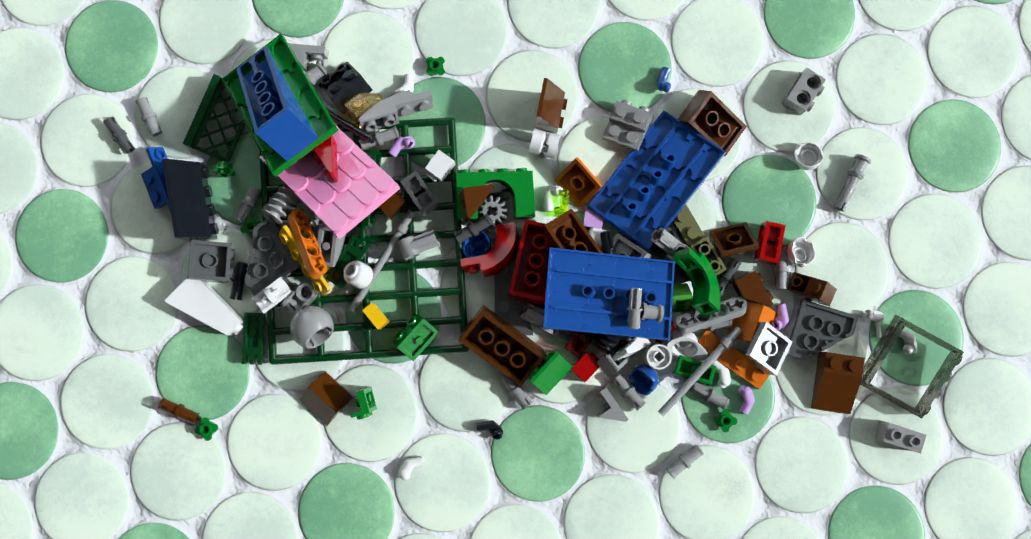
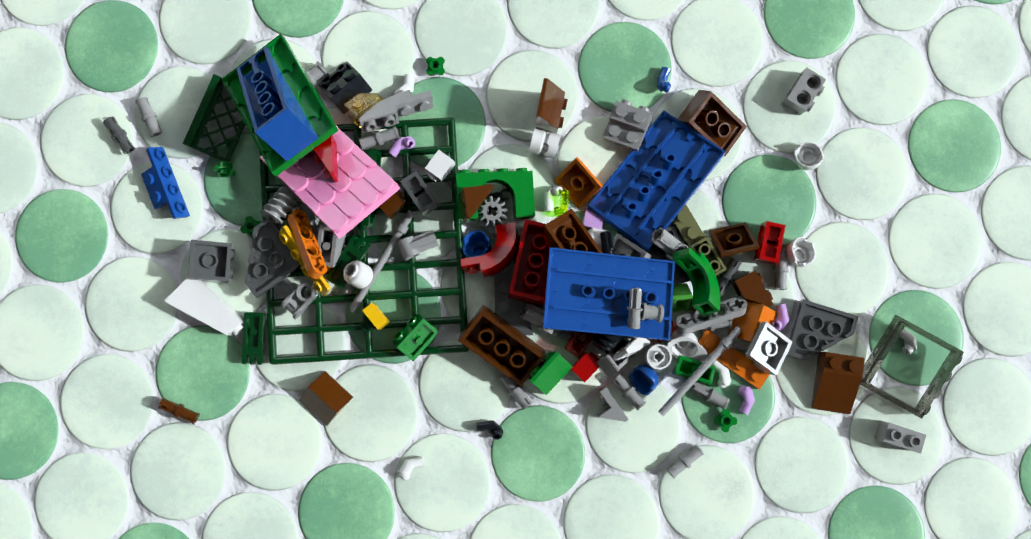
black slope [162,159,219,242] -> none
green plate [195,418,218,441] -> none
black axle [229,262,248,300] -> none
light grey axle [234,185,261,223] -> none
white hips [252,277,293,314] -> none
light grey slope [289,43,329,71] -> none
light grey wheel [290,306,334,349] -> none
black bar [327,109,375,144] -> none
green bracket [350,387,377,420] -> none
dark grey pin [454,214,493,244] -> none
reddish brown slope [787,272,837,307] -> none
light grey pin [833,154,872,212] -> none
white hand [869,310,884,337] -> none

